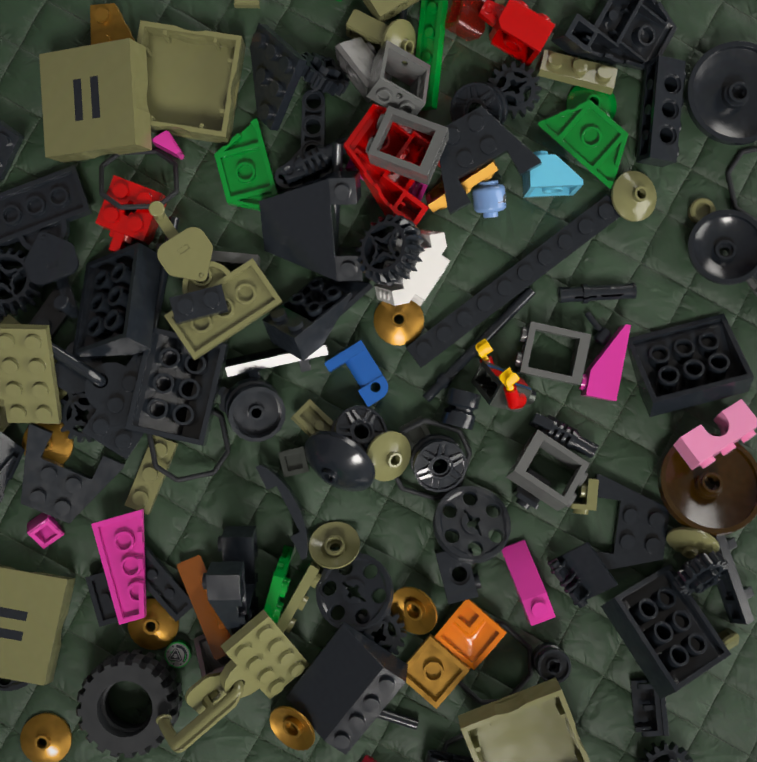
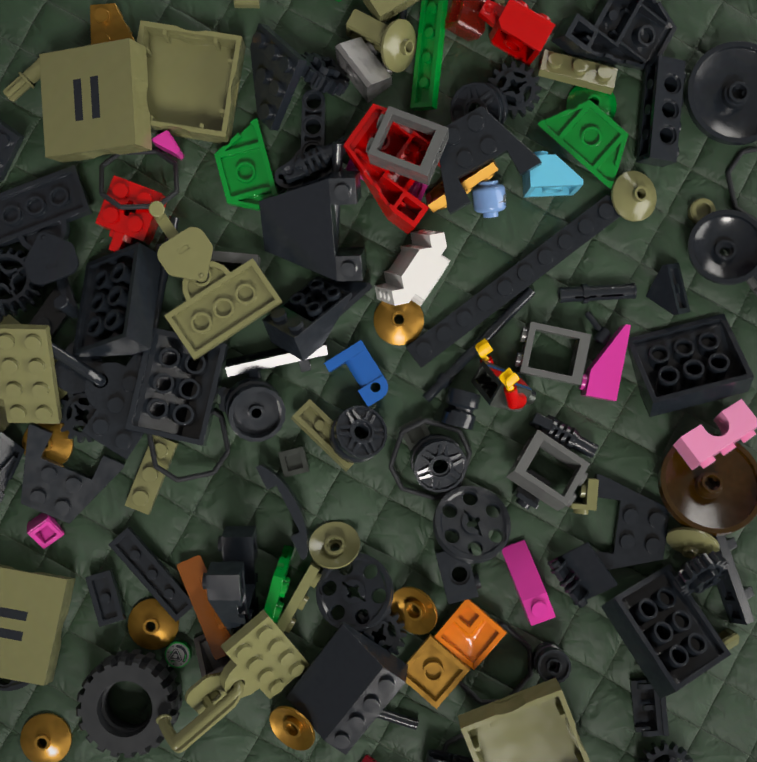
dark pink wing [91,509,147,625] -> none
black plate [169,285,229,325] -> none
black dish [305,431,375,492] -> none
black gear [357,214,425,287] -> none
dark grey window [366,40,431,116] -> none
olive dish [366,431,411,481] -> none
none -> olive axle [3,58,41,102]
none -> black slope [646,263,691,315]

